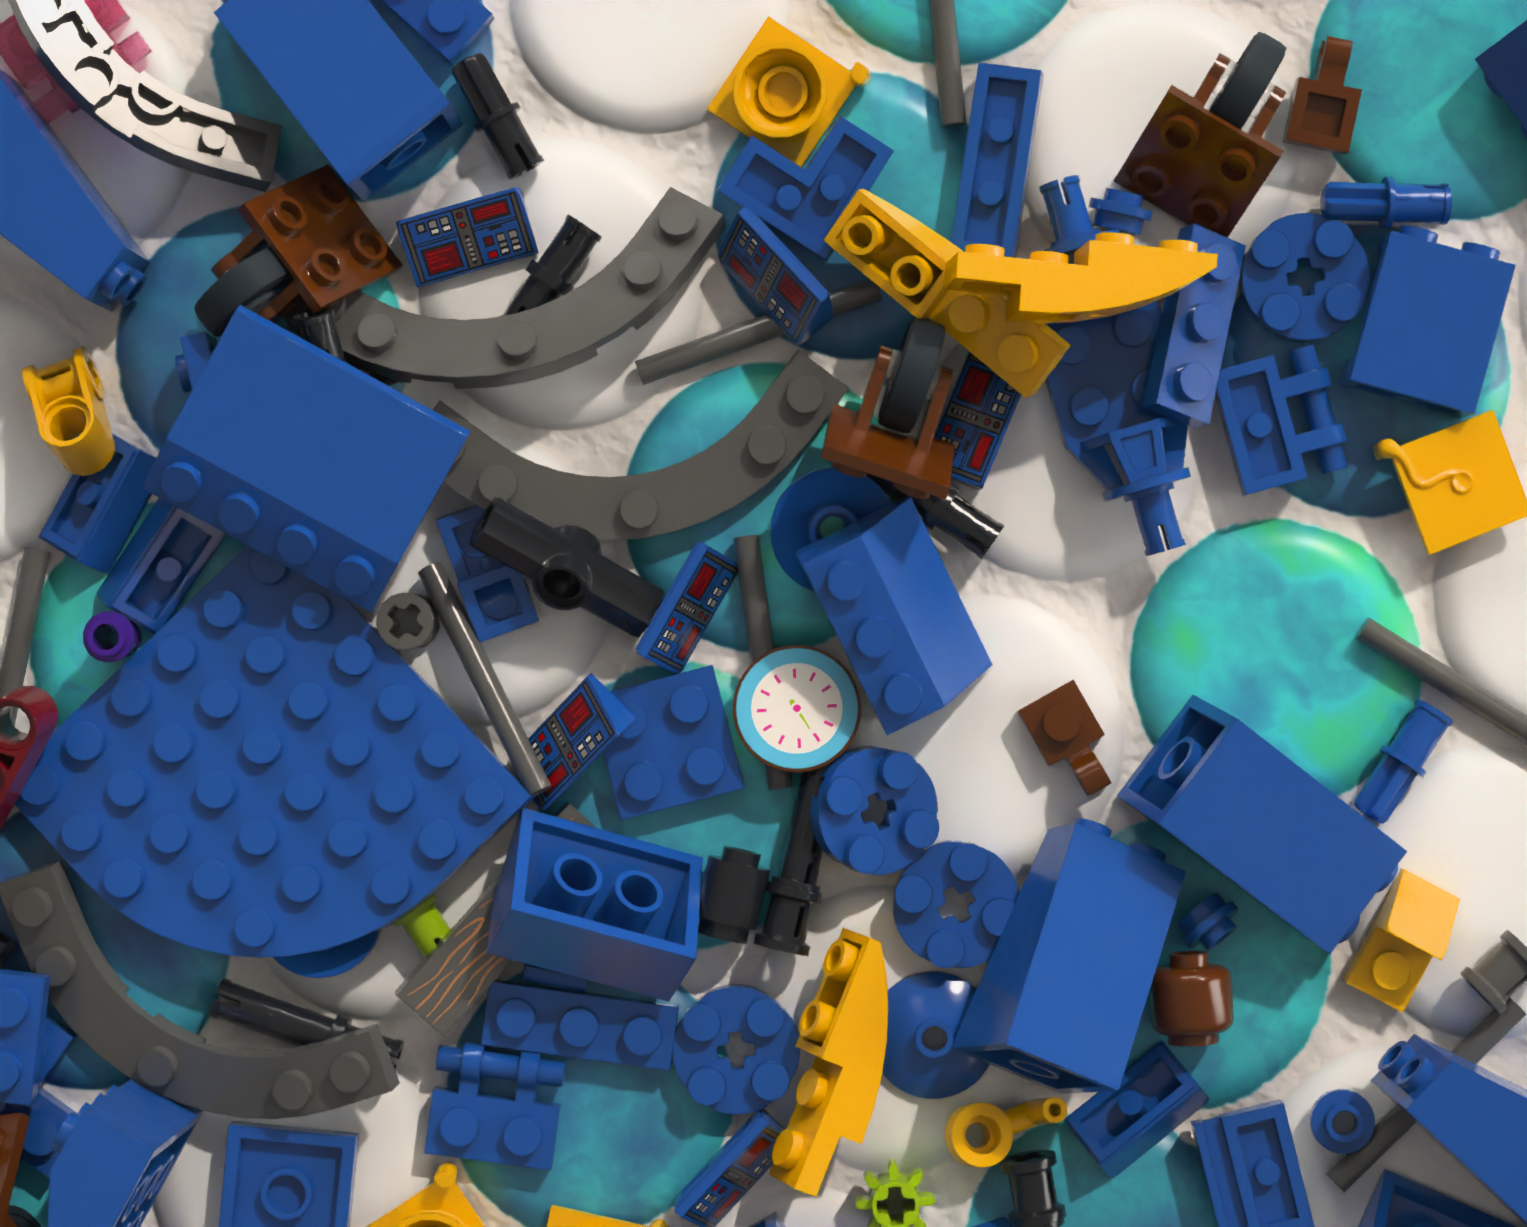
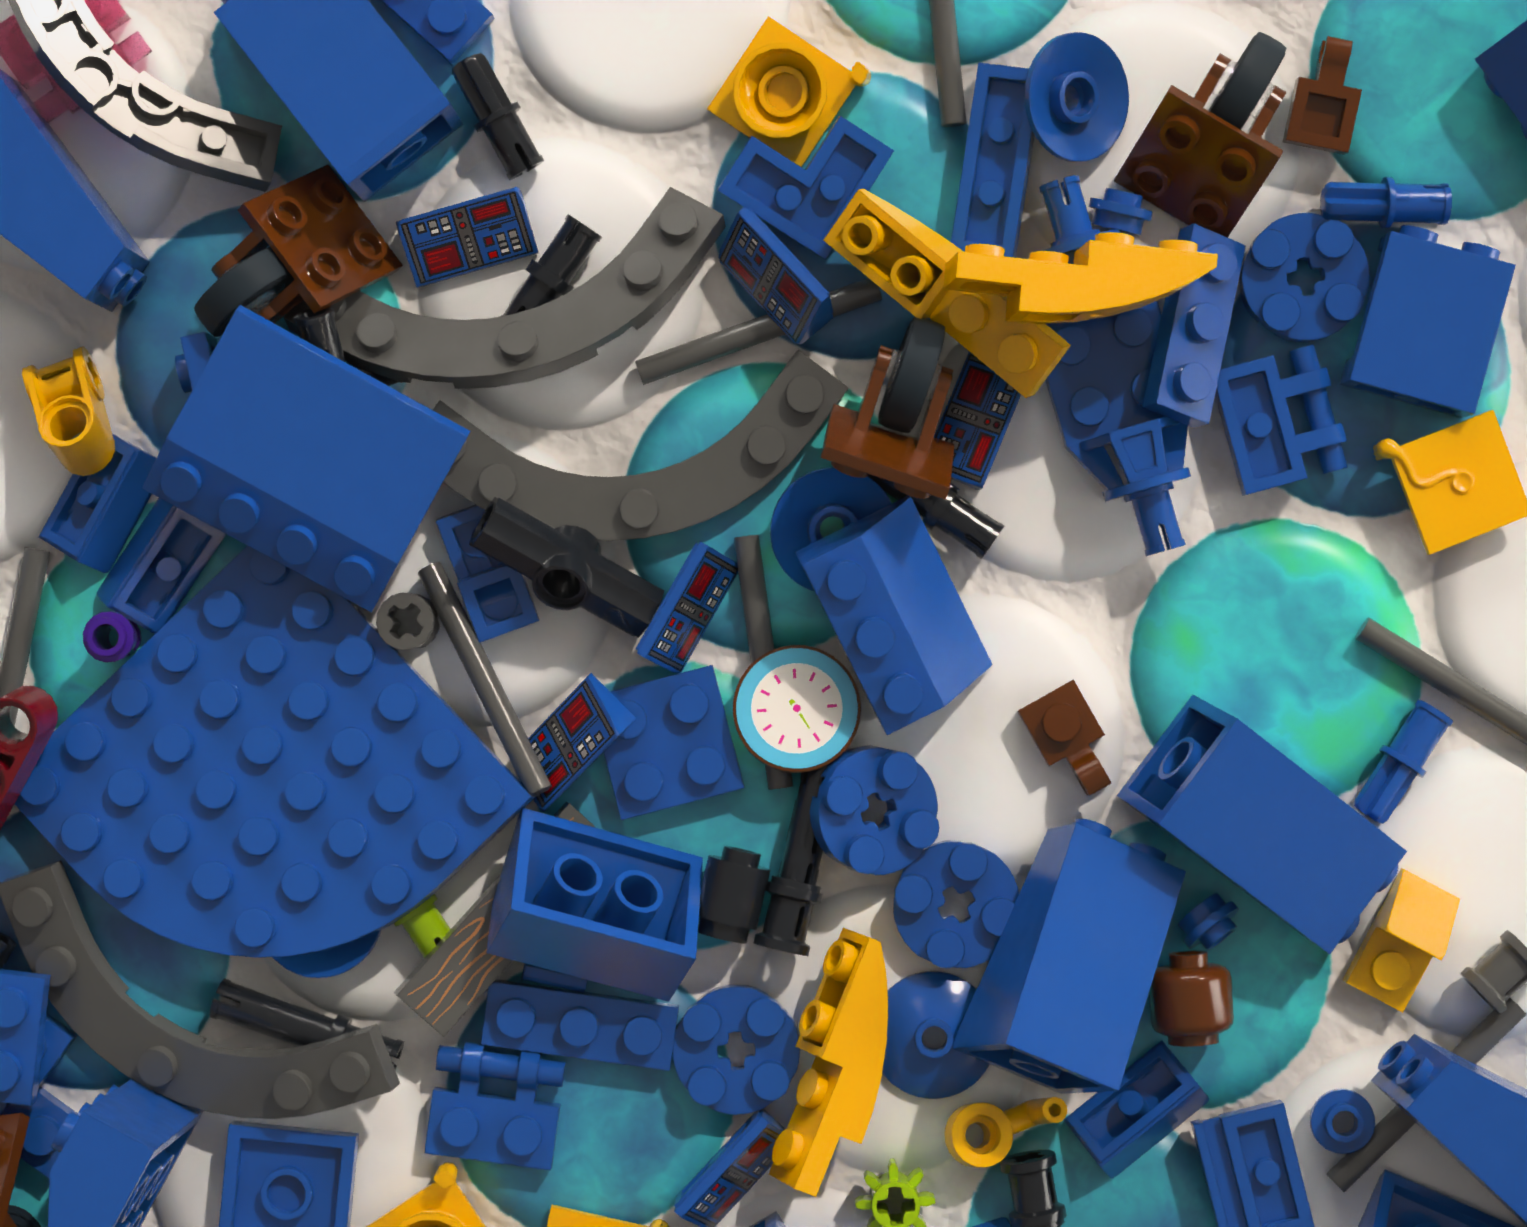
none -> blue dish [1025,32,1129,162]

